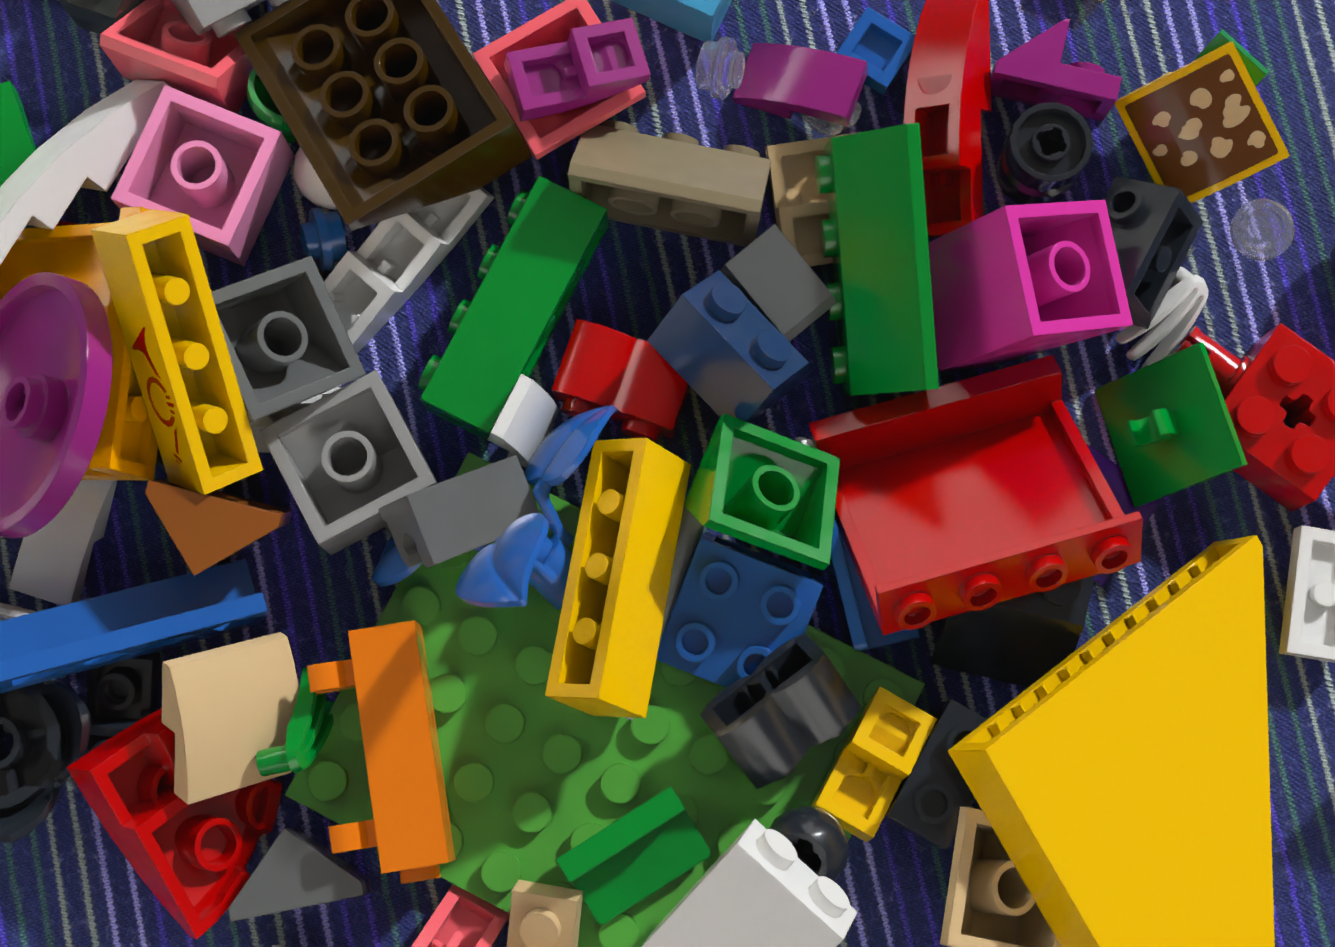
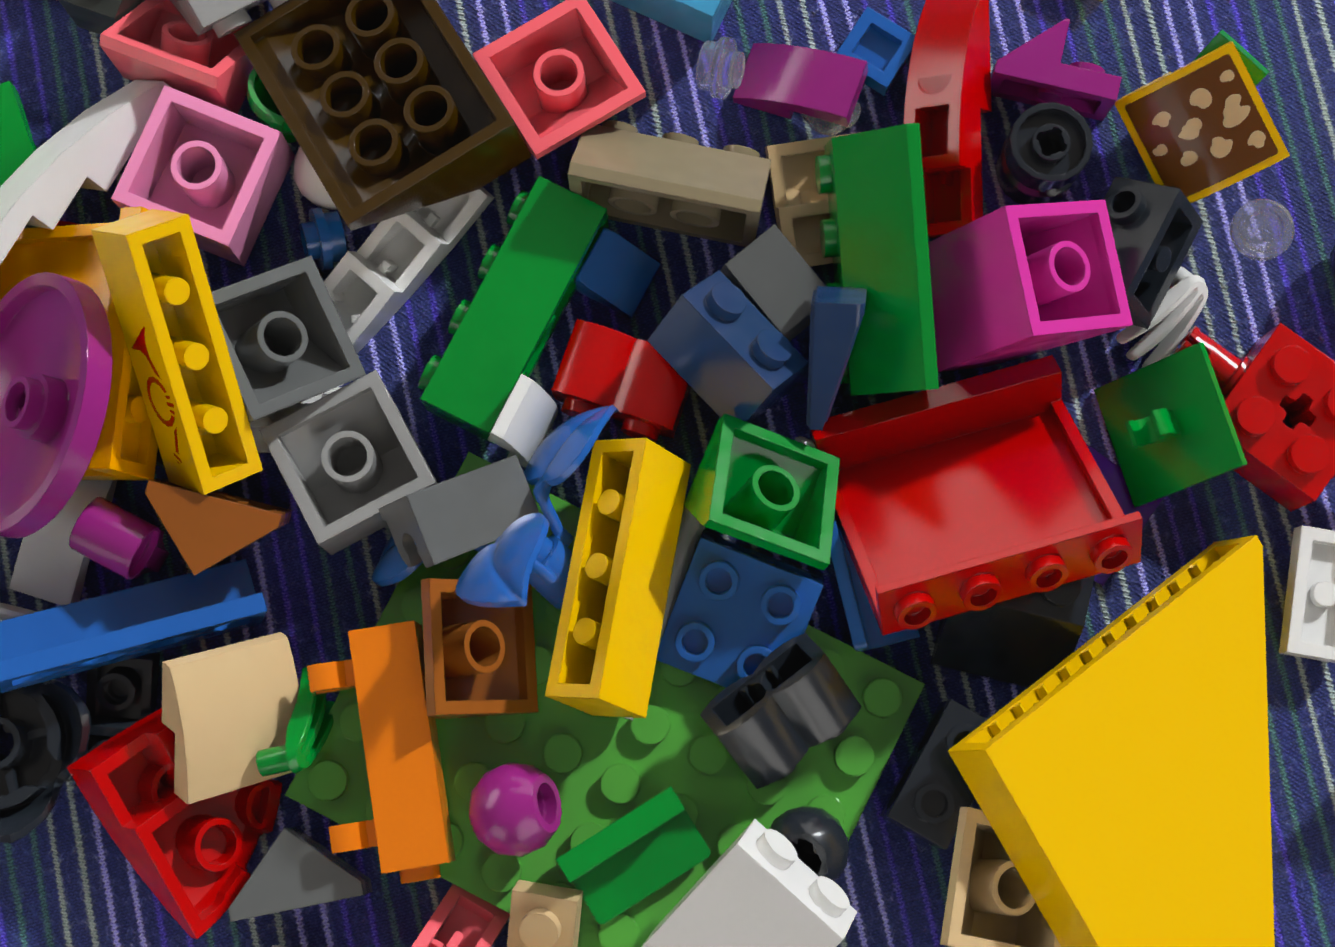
magenta slope [503,18,651,122] -> none
yellow slope [811,686,937,842] -> none
none -> magenta piece [69,497,169,580]
none -> dark orange slope [421,578,538,719]
none -> magenta piece [469,762,562,857]
none -> blue slope [575,227,661,319]
none -> dark blue slope [806,286,866,430]

